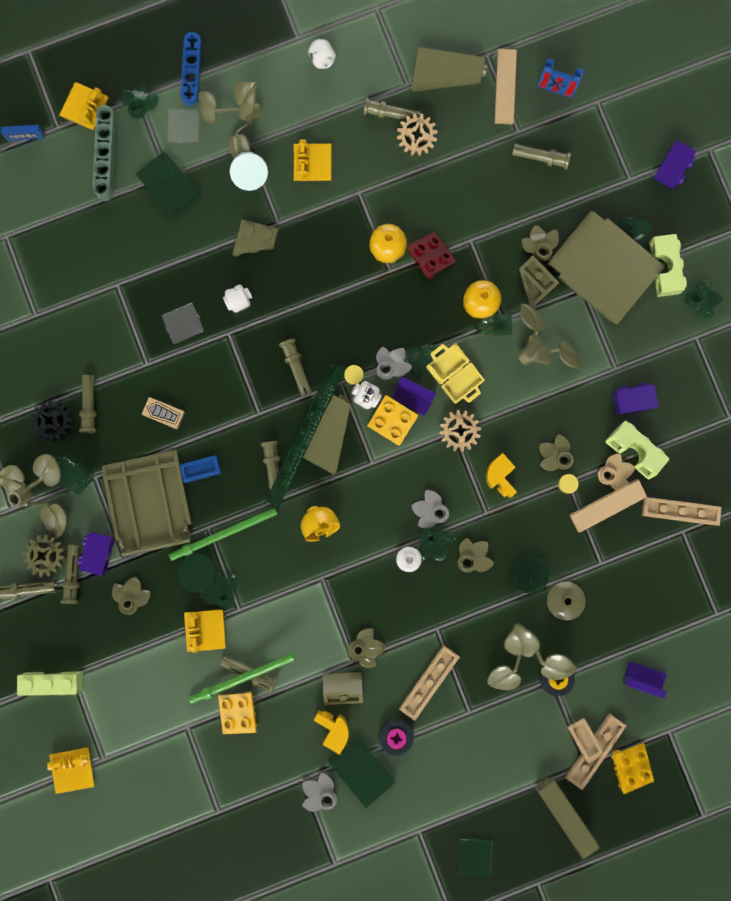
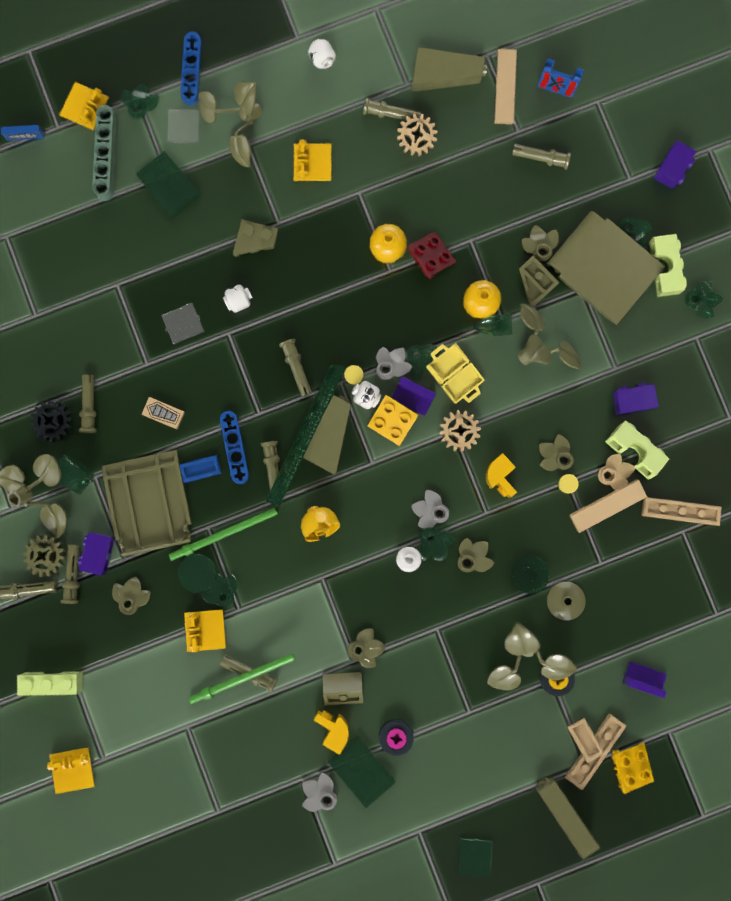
yellow hinge [218,691,258,734] -> none
light aqua tile [230,152,268,191] -> none
tan tile [399,645,460,721] -> none
none -> blue beam [220,411,249,484]

